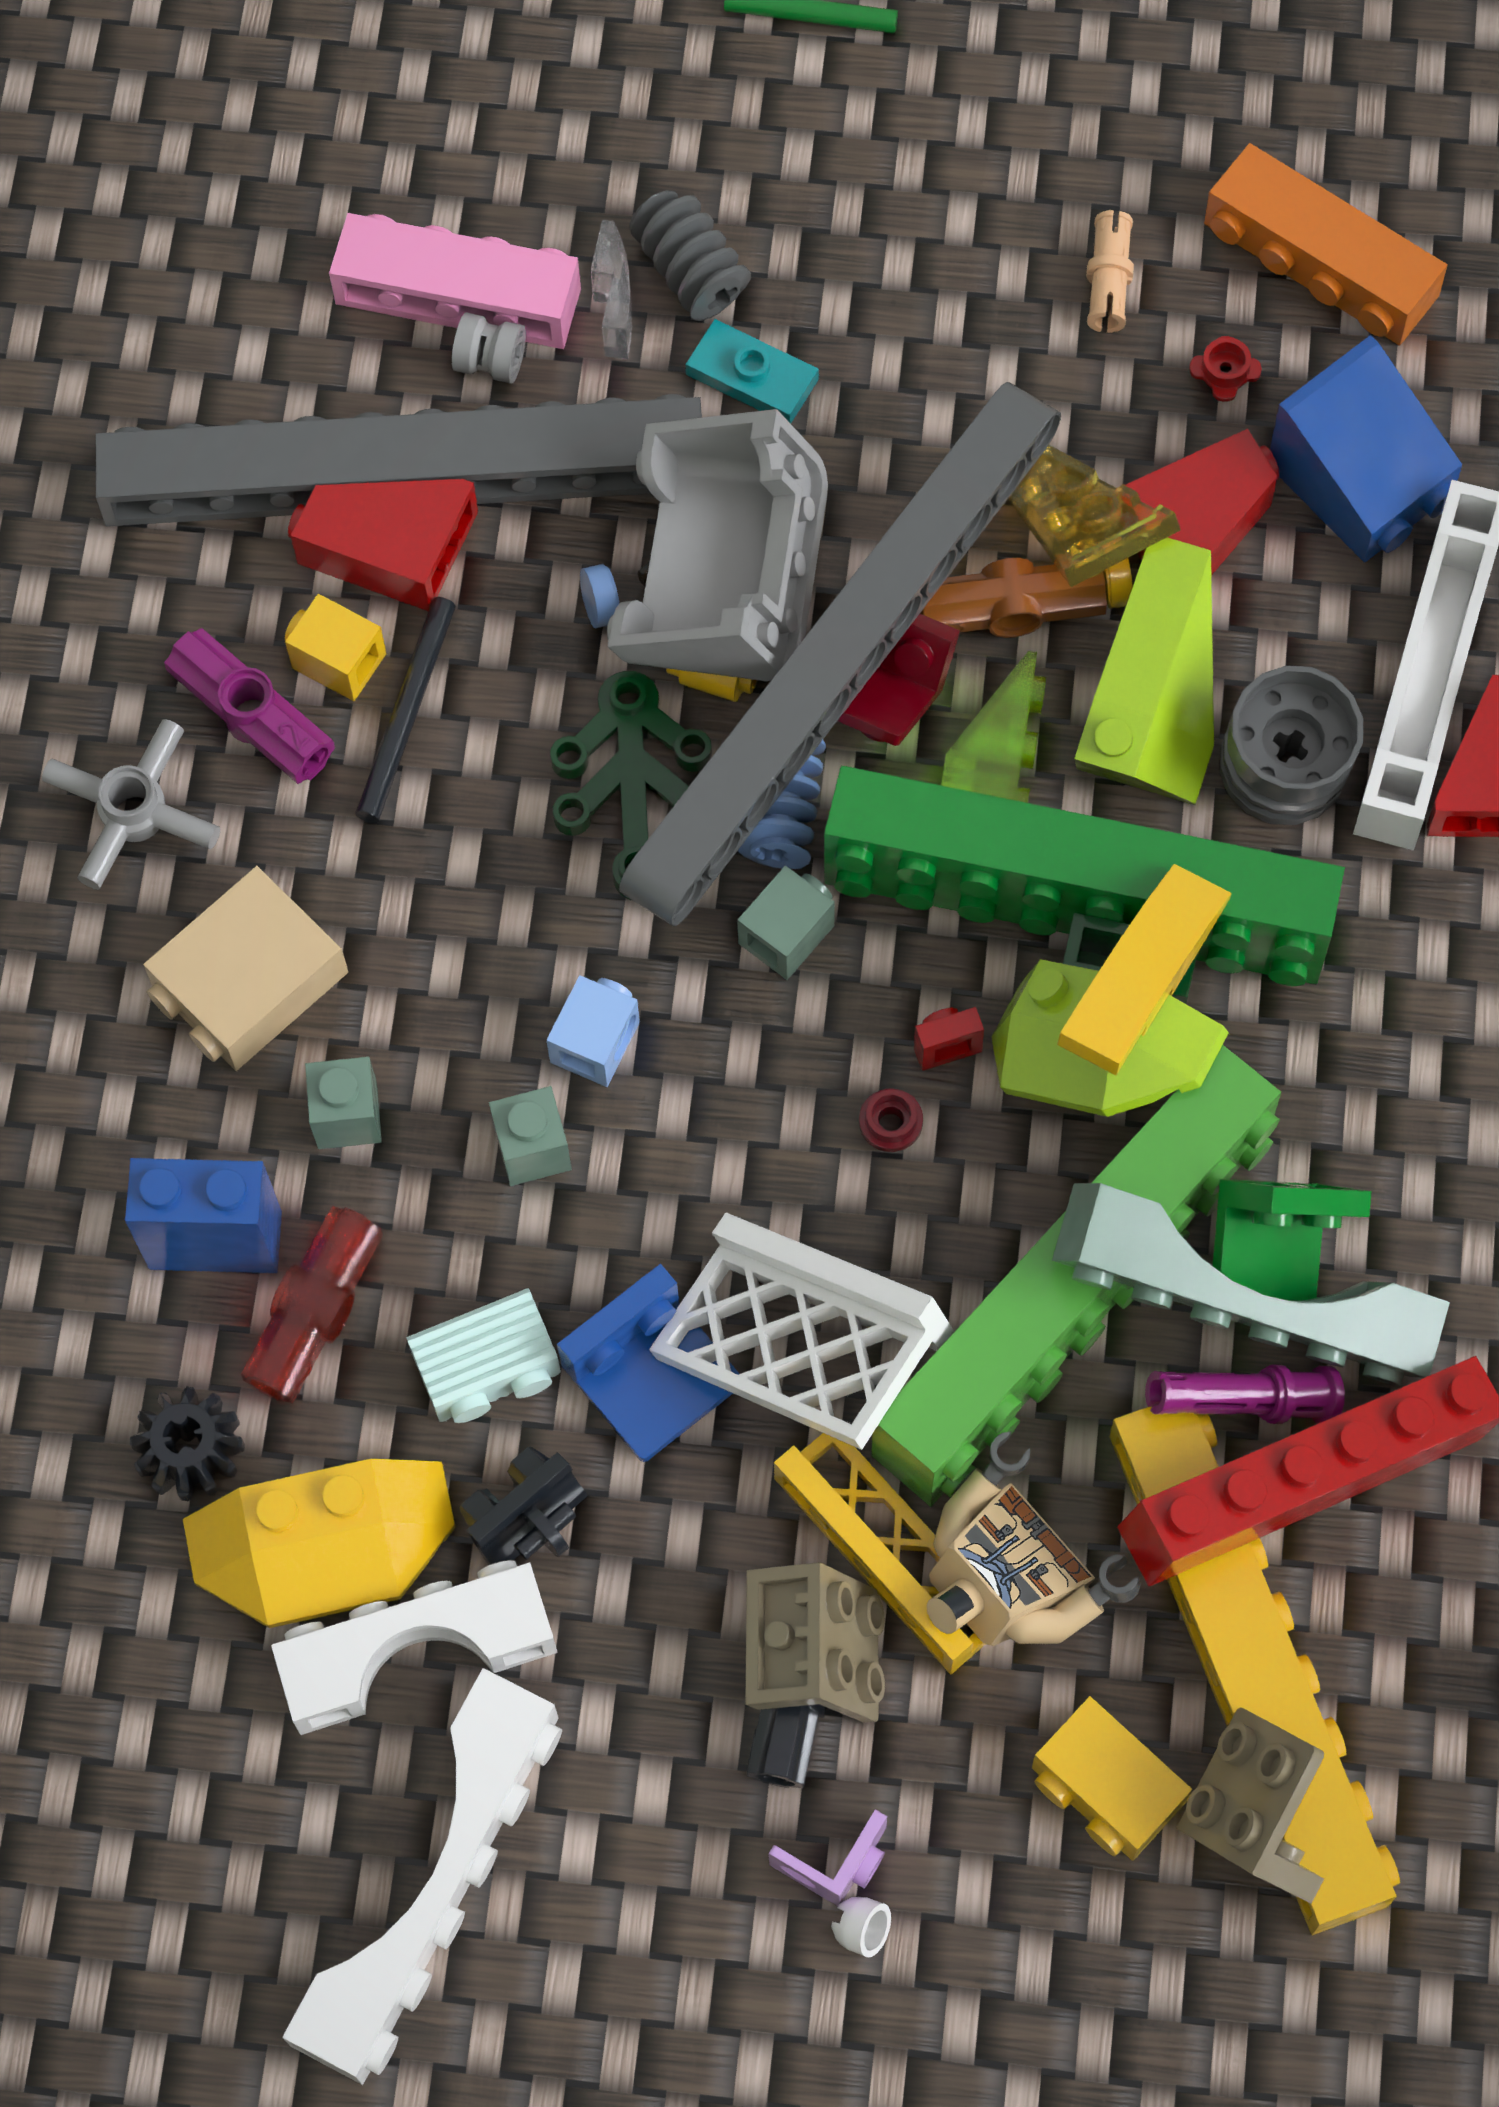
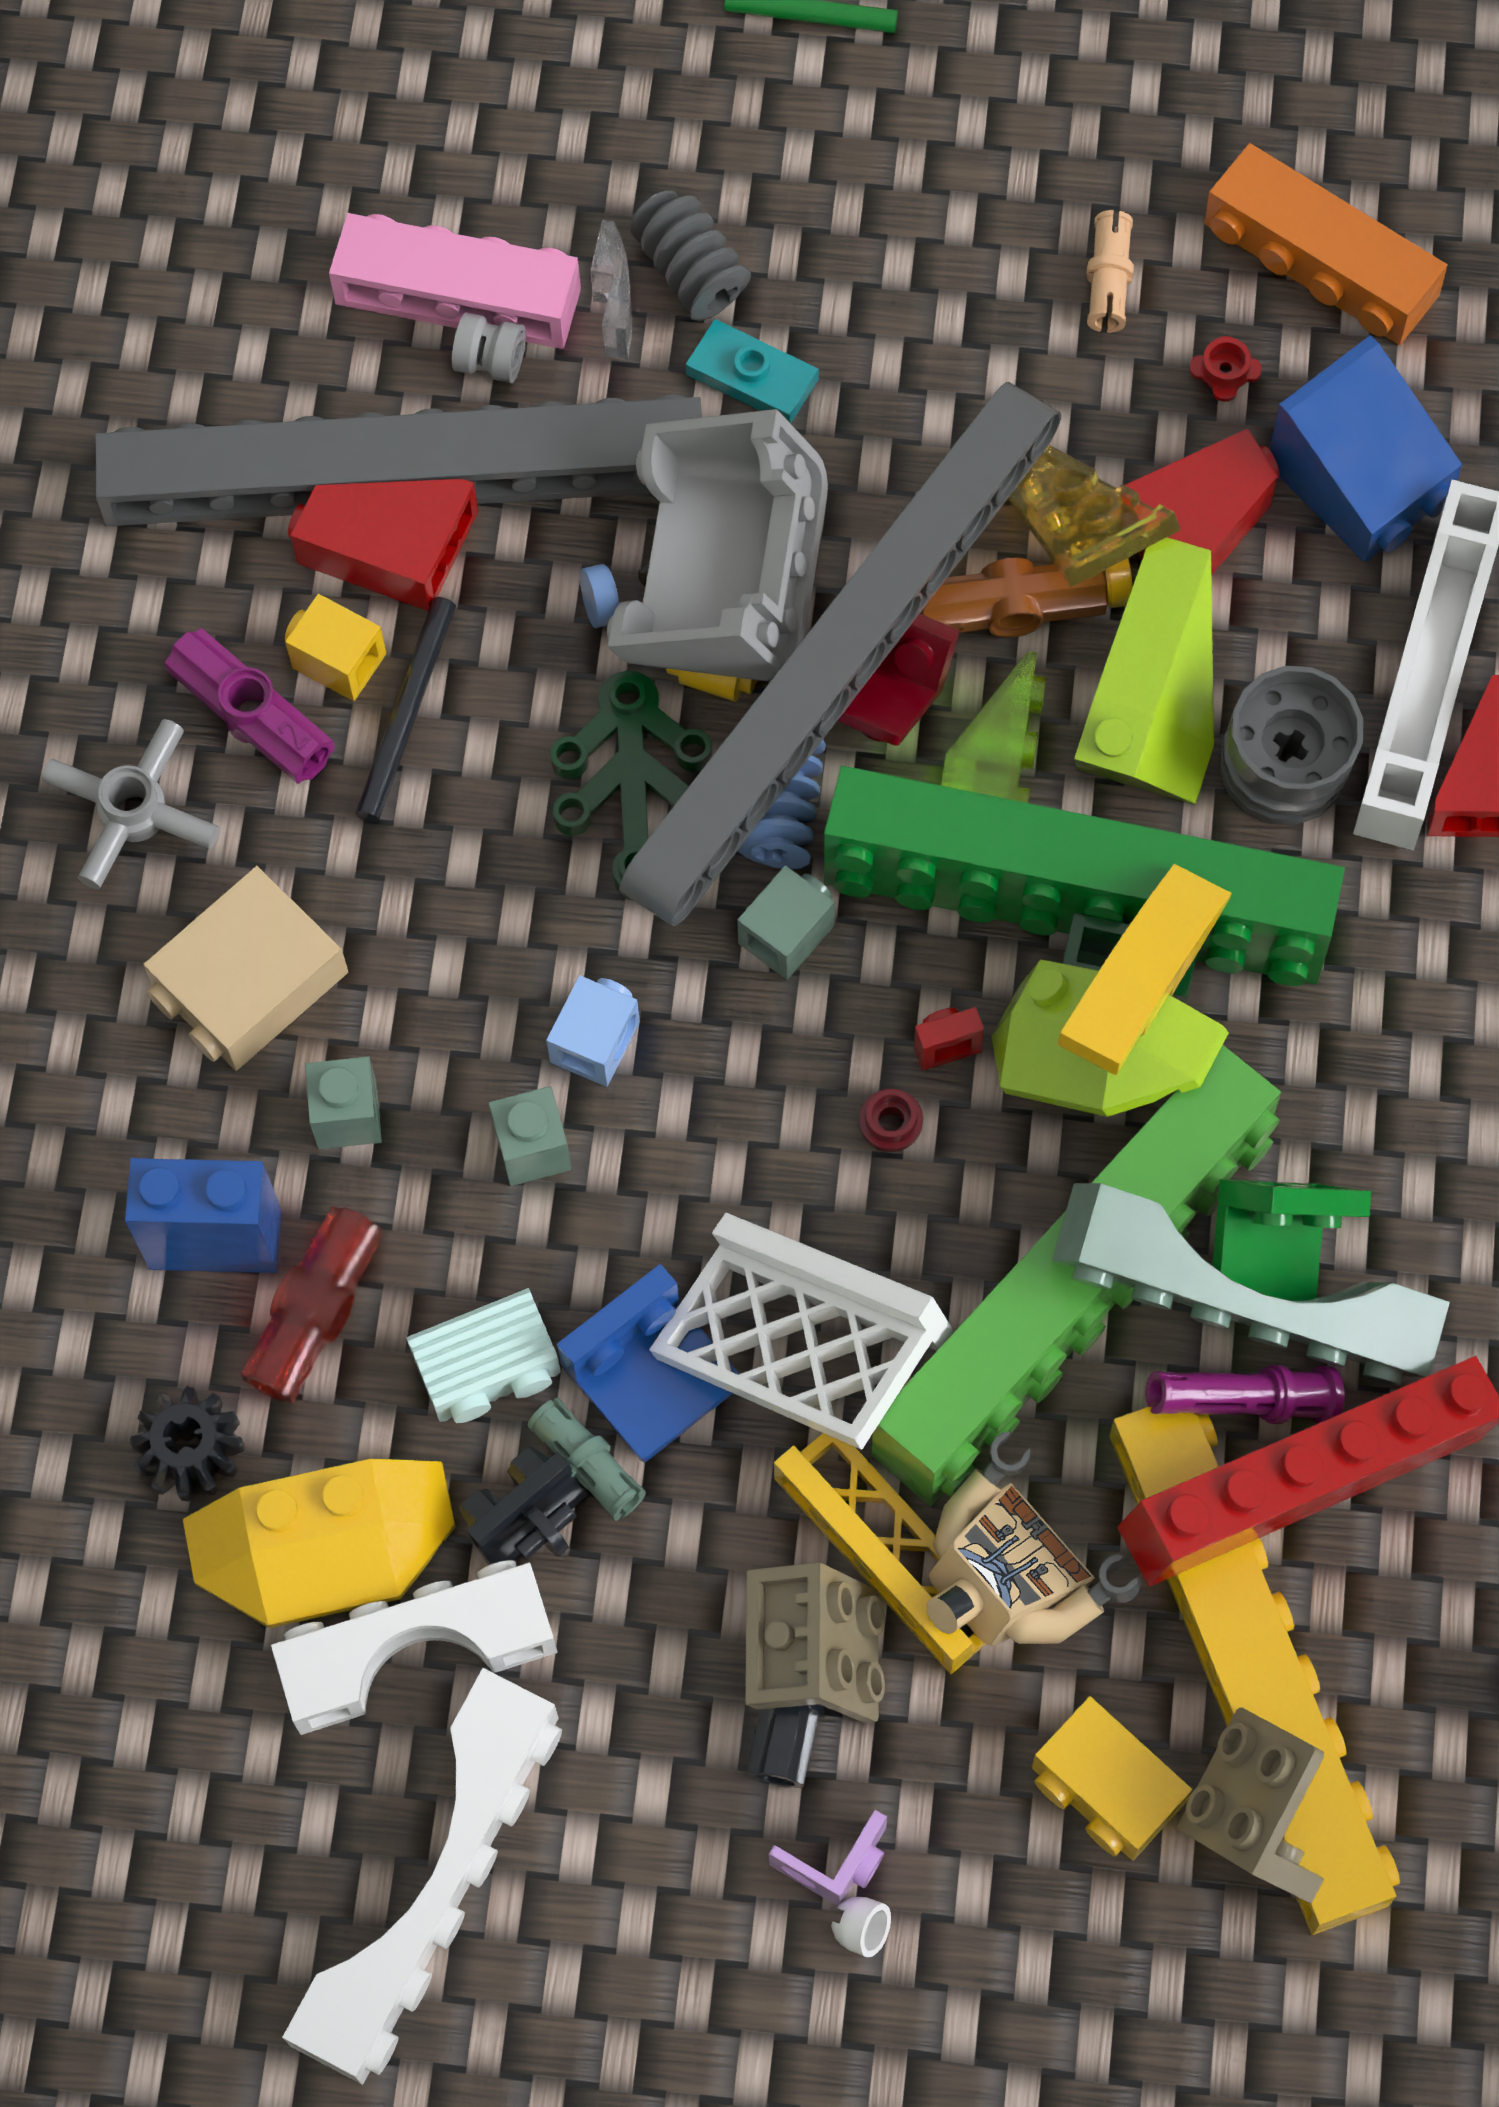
none -> sand green pin [528,1397,646,1521]

